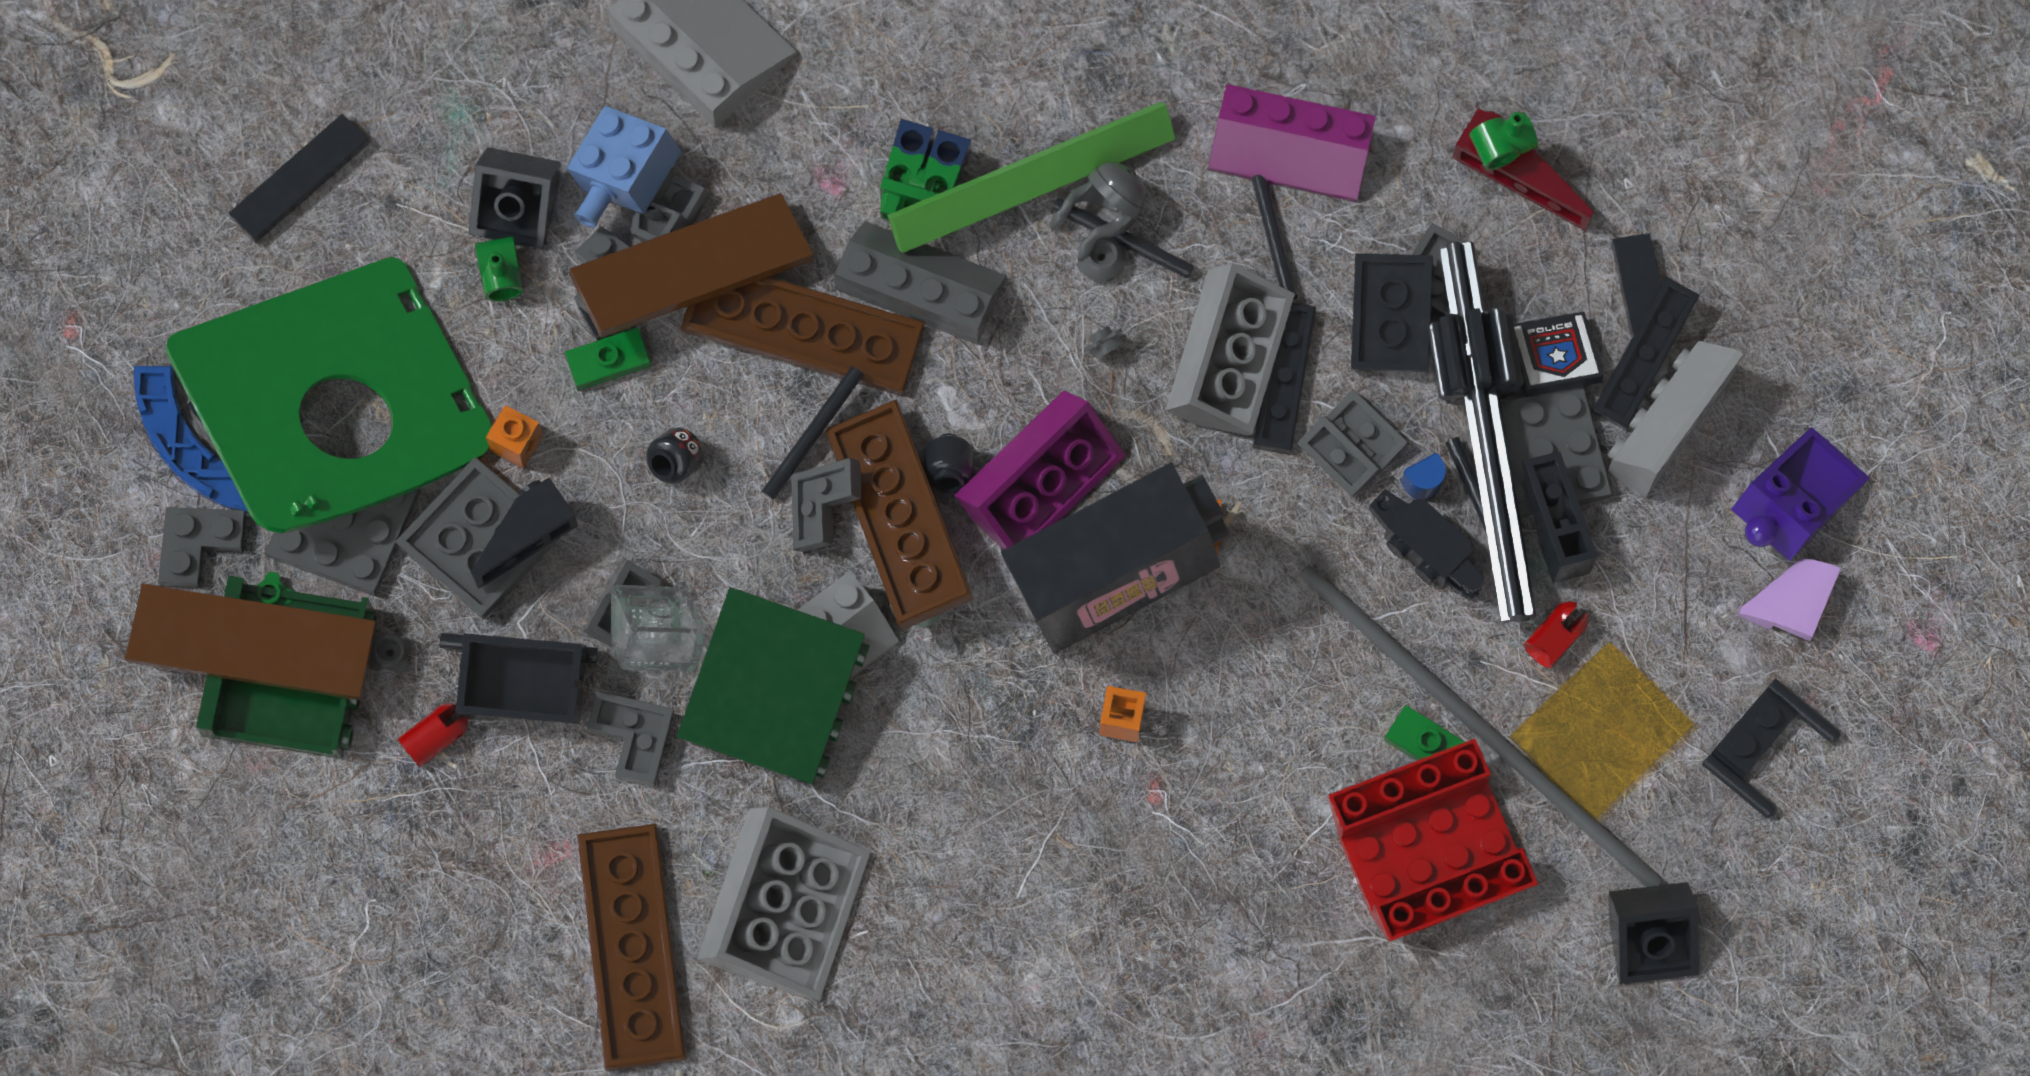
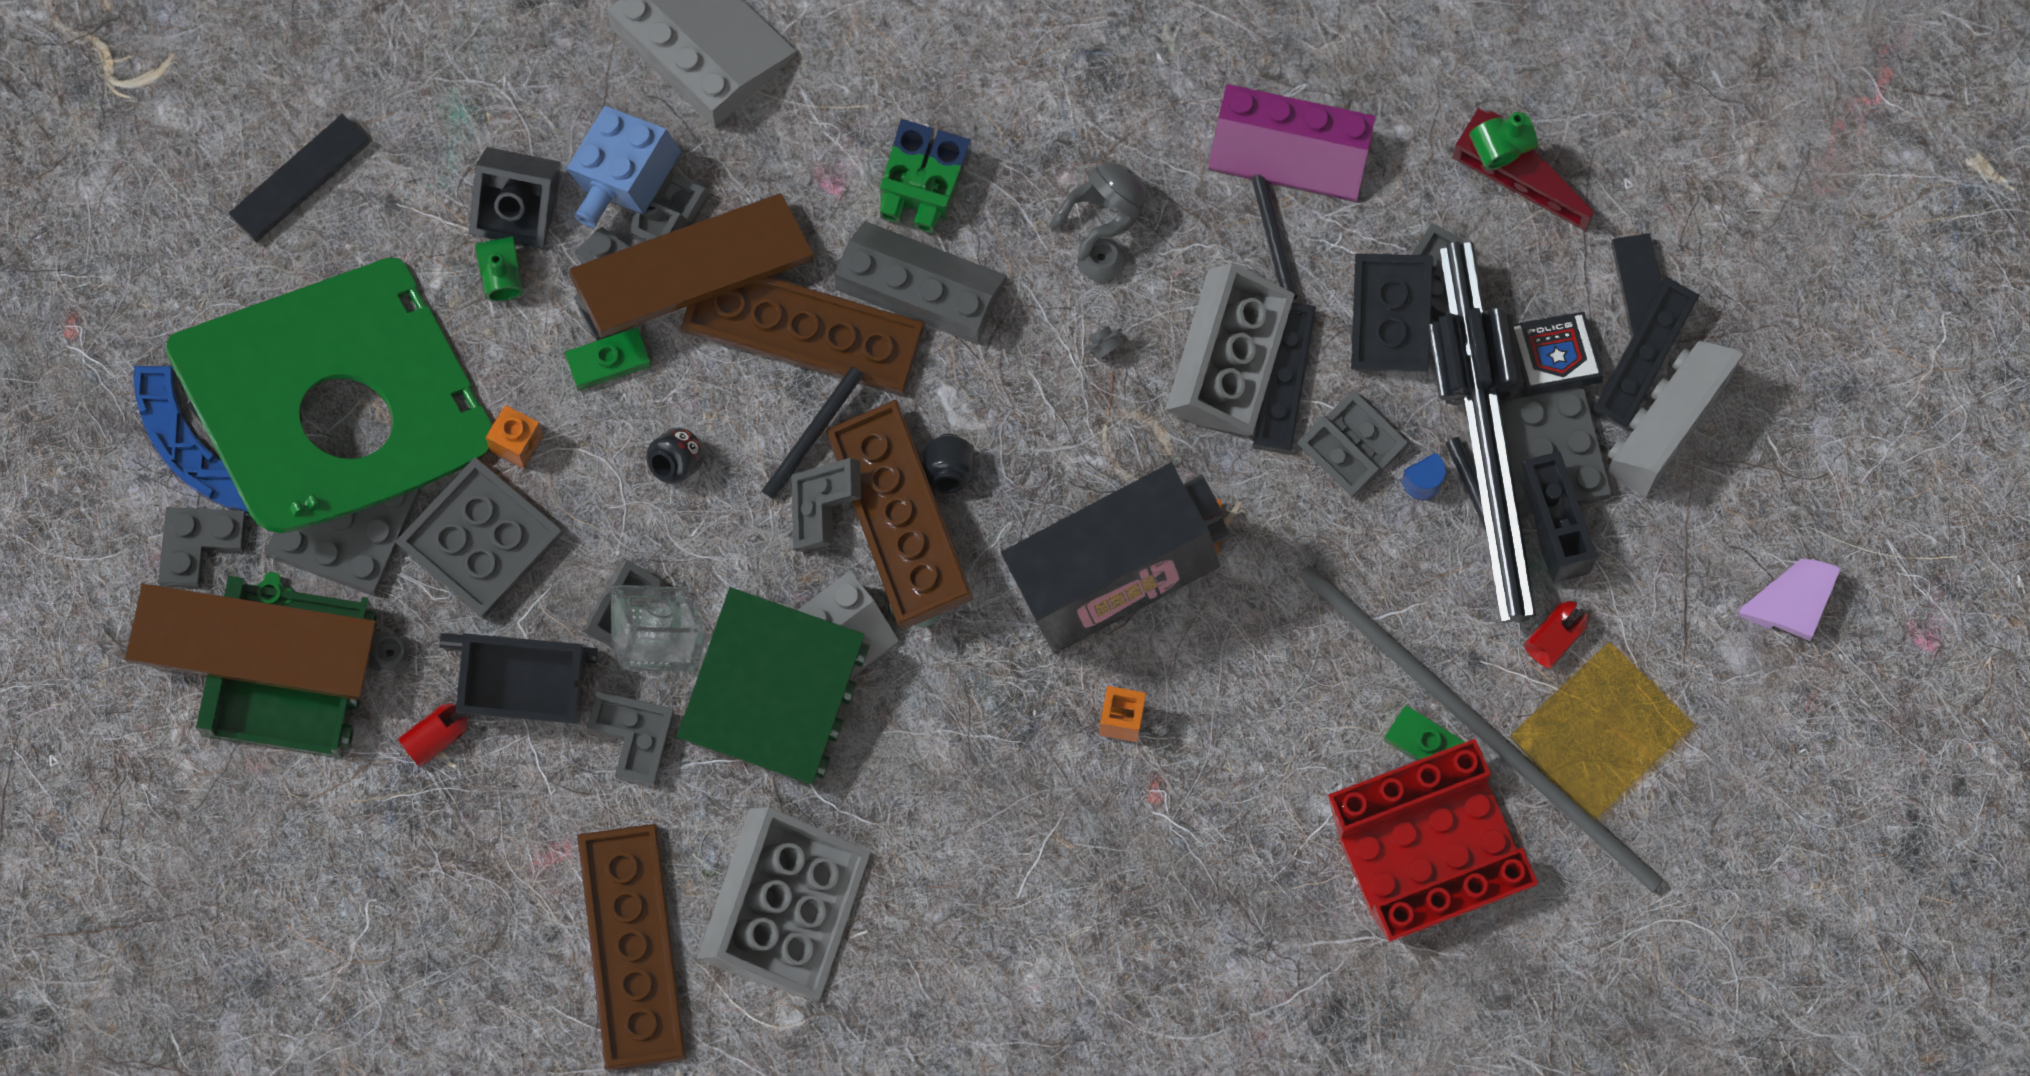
black slope [470,477,578,589] -> none
bright green tile [888,102,1176,253] -> none
magenta slope [954,390,1126,550] -> none
black bar [1052,197,1194,279] -> none
black hinge [1369,489,1484,600] -> none
black slope [1609,882,1699,984] -> none
black plate [1701,678,1841,818] -> none
dark purple slope [1731,427,1870,561] -> none

